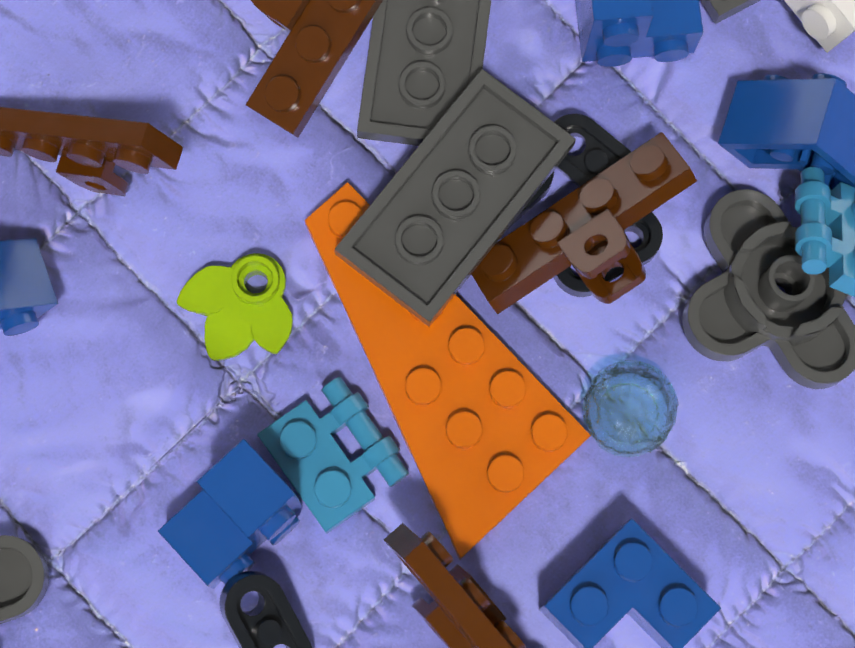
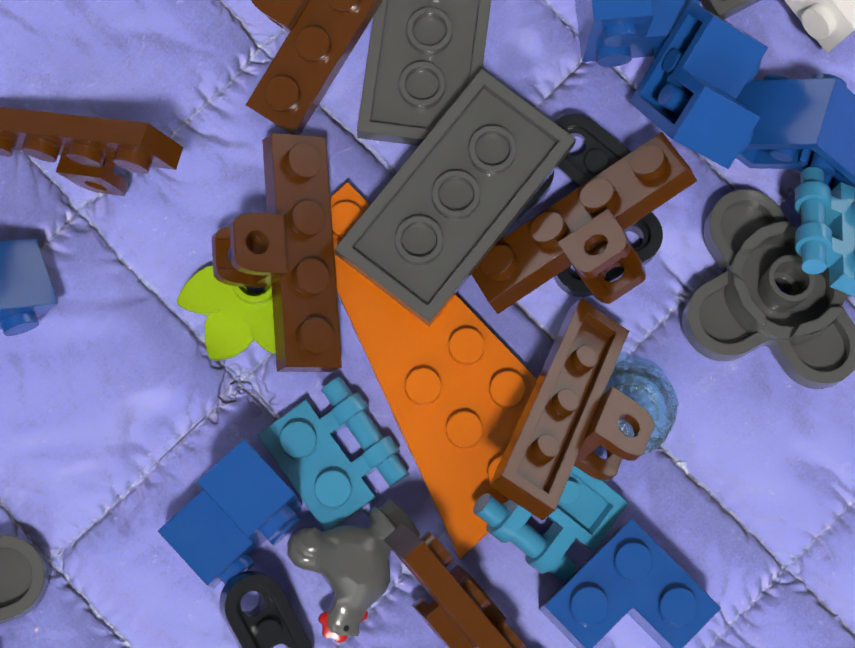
none -> reddish brown plate [212,133,342,372]
none -> dark grey animal [287,499,420,643]
none -> dark azure plate [473,466,629,582]
none -> reddish brown plate [489,298,655,520]
none -> blue brick [629,0,768,169]

